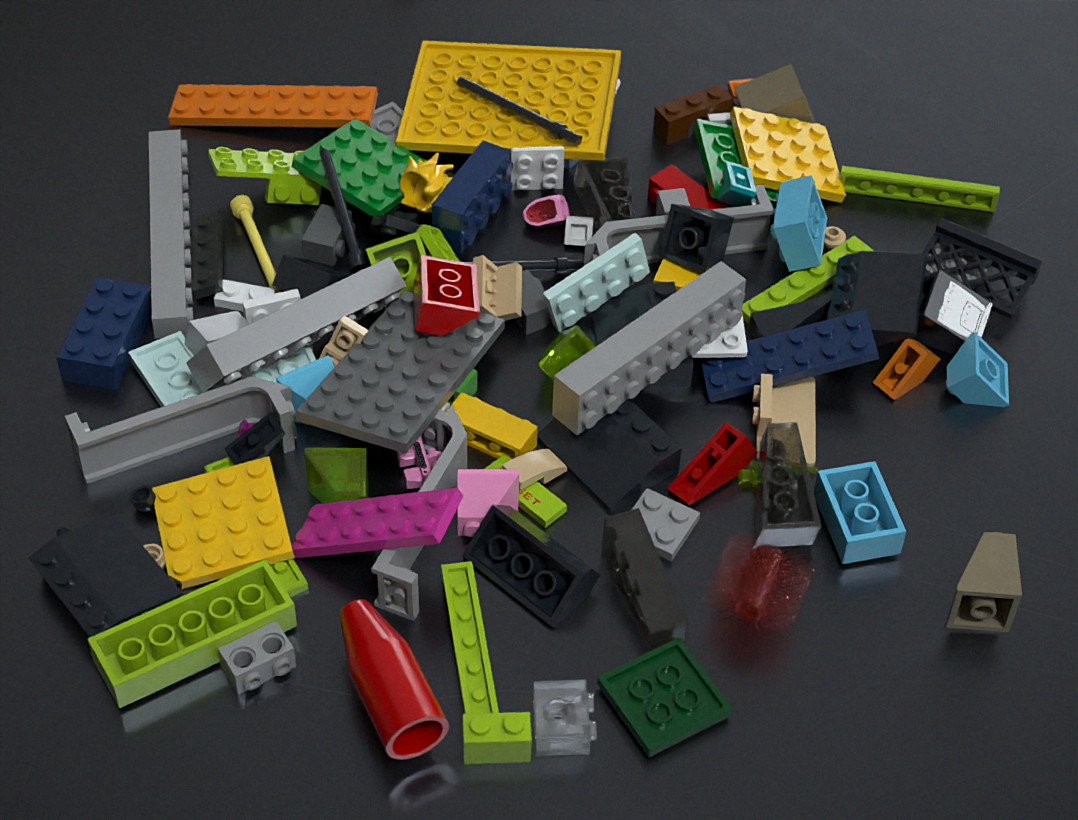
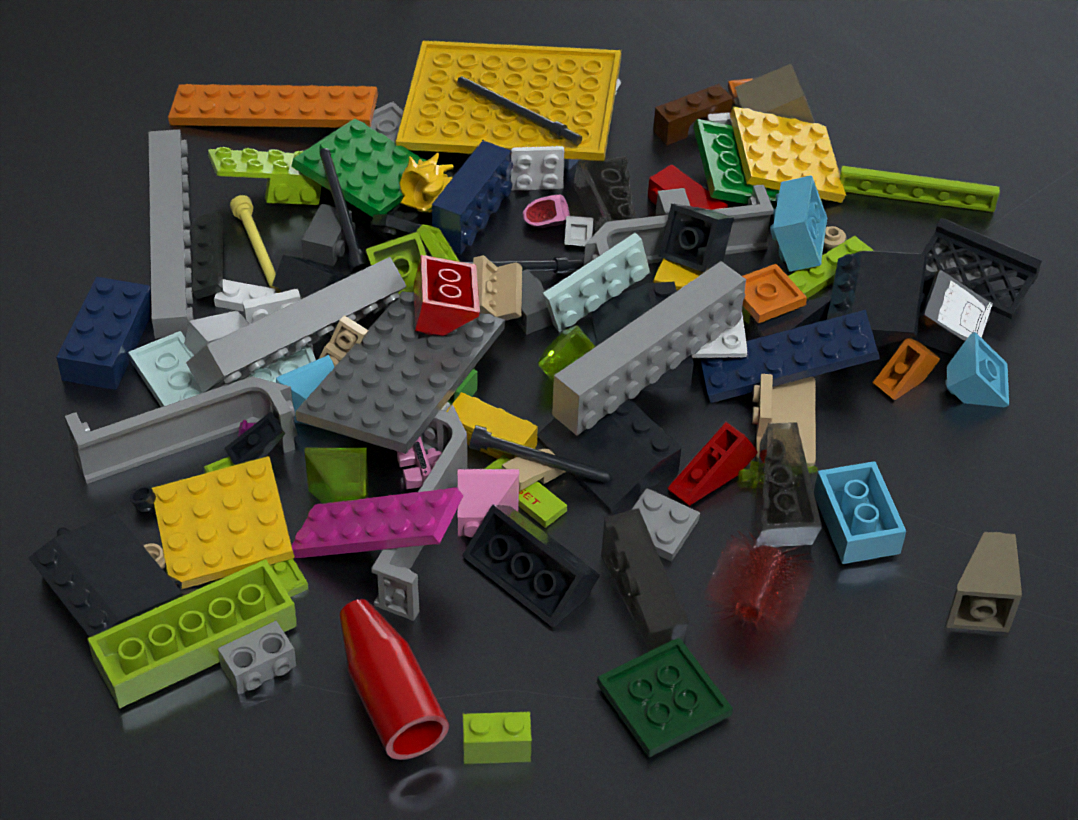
lime plate [441,561,499,714] -> none
clear brick [533,680,597,756] -> none
teal slope [717,161,757,207] -> none
none -> black piece [469,425,611,483]
none -> orange plate [742,264,807,324]

